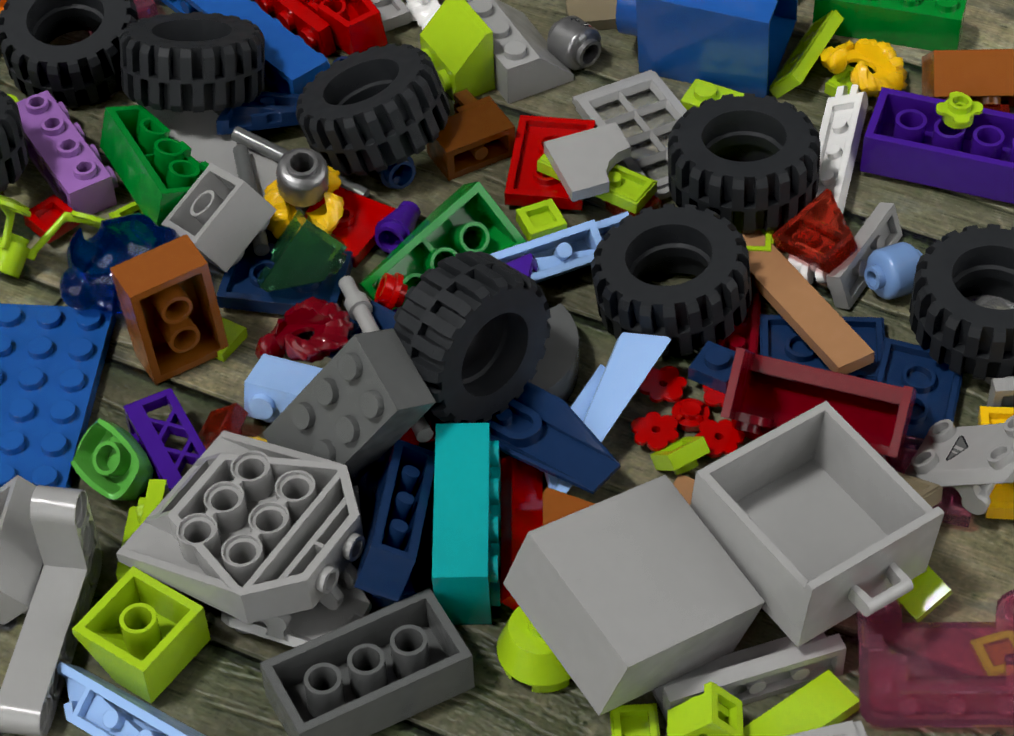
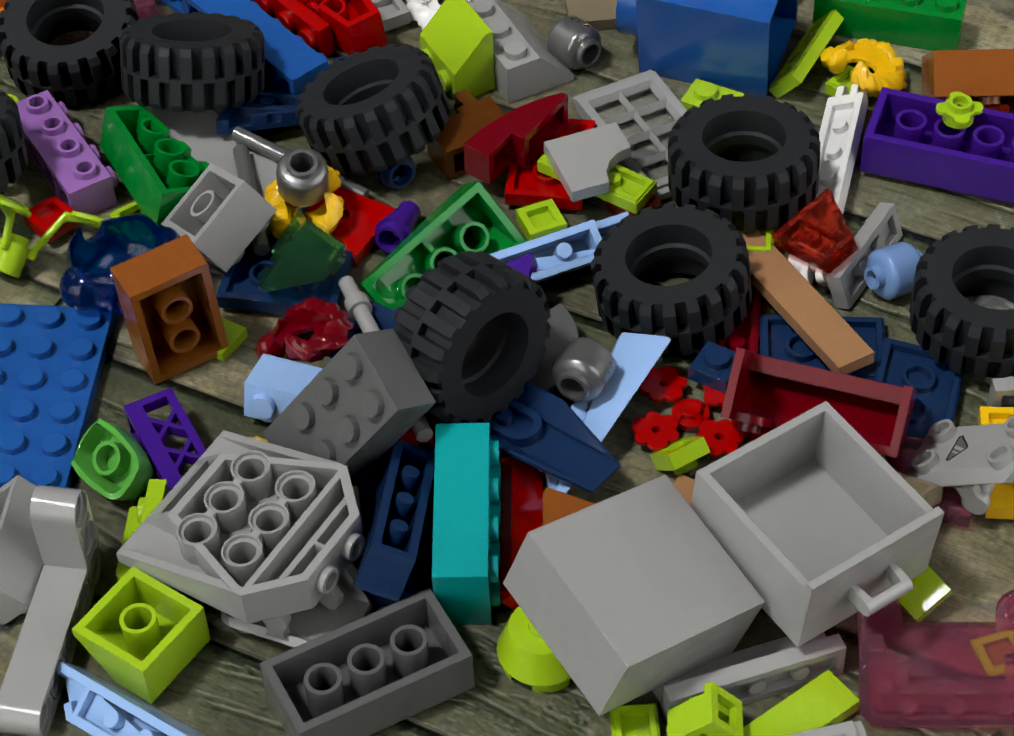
clear red plate [198,403,248,450] -> none
red plate [374,272,408,310] -> none
none -> dark red slope [463,92,568,184]
none -> flat silver head [552,337,615,401]

